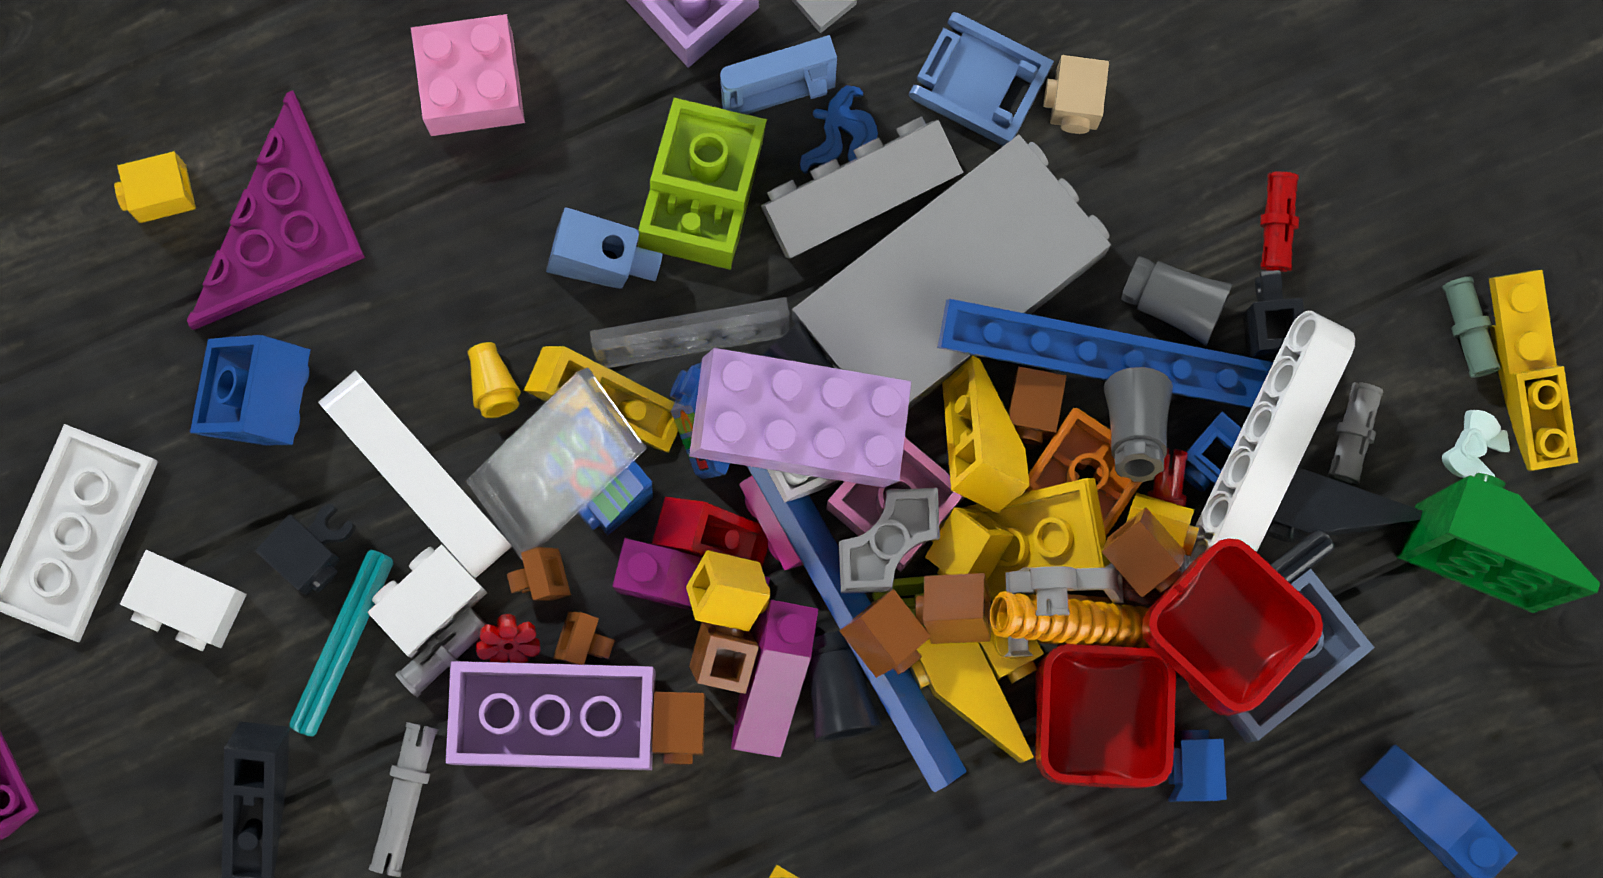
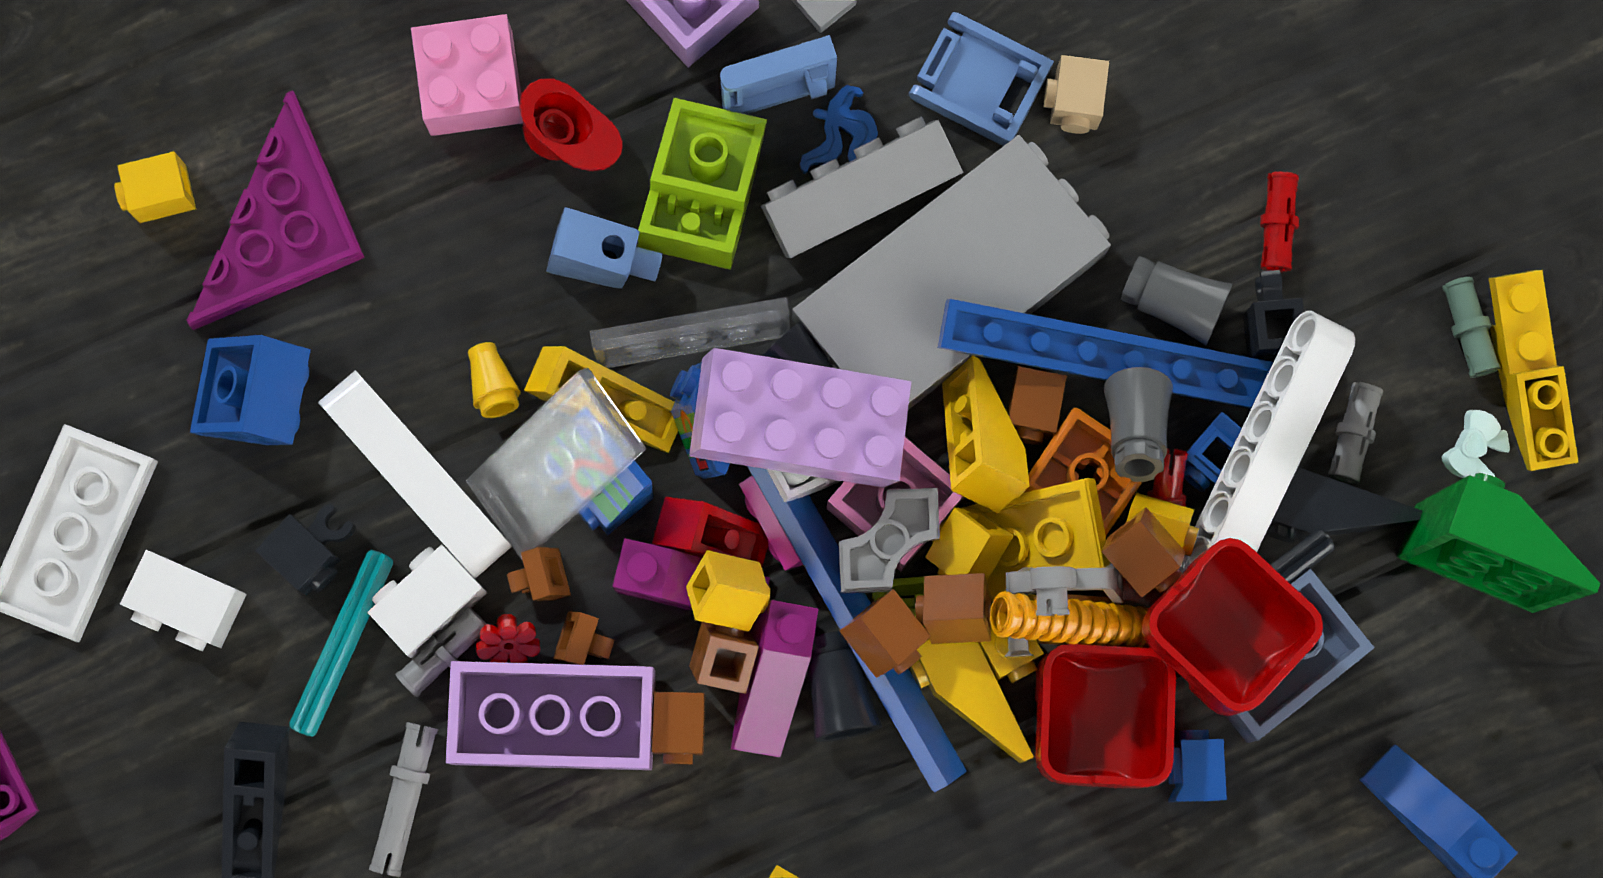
none -> red piece [519,79,623,171]

